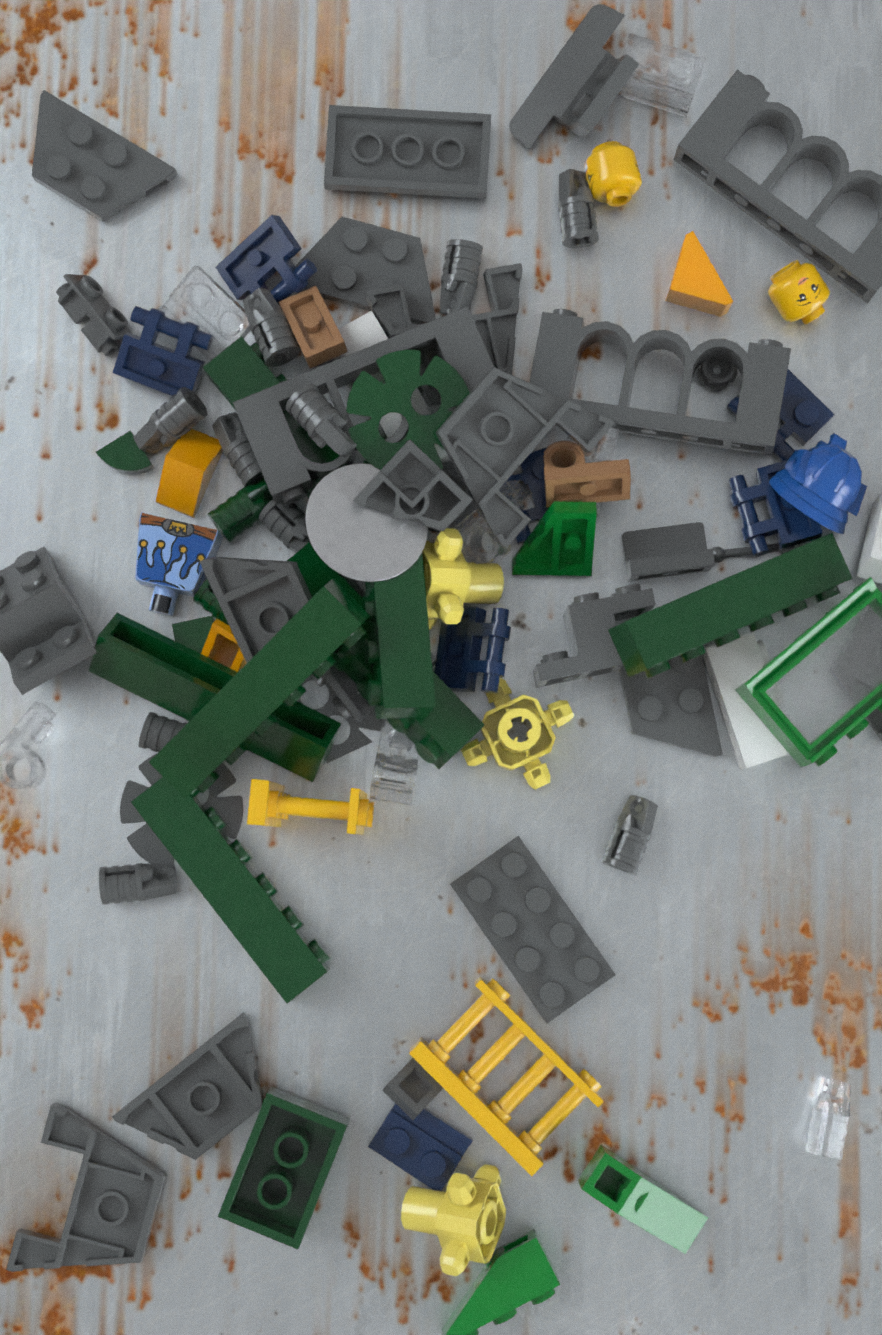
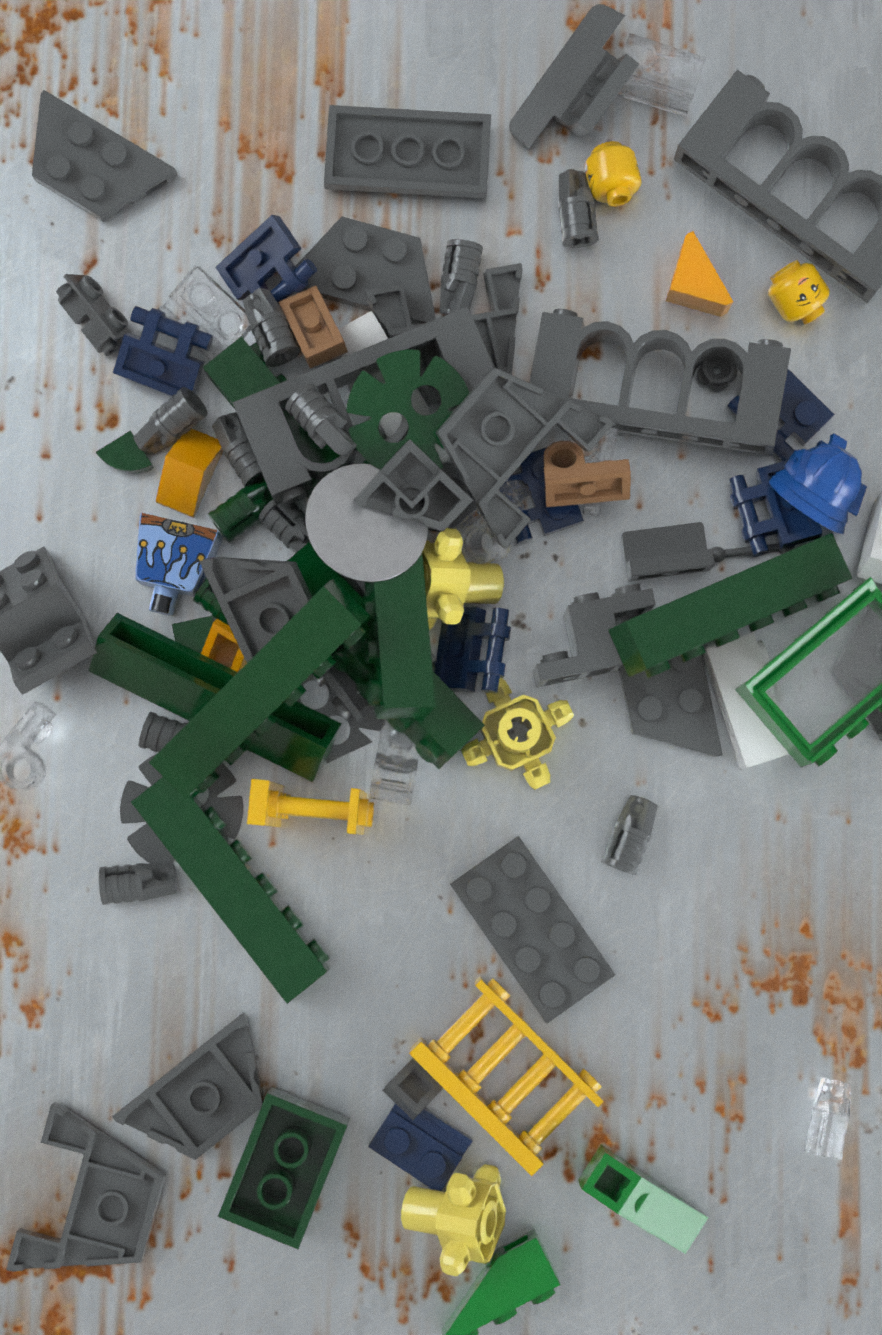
green wing [512,501,597,576] -> none

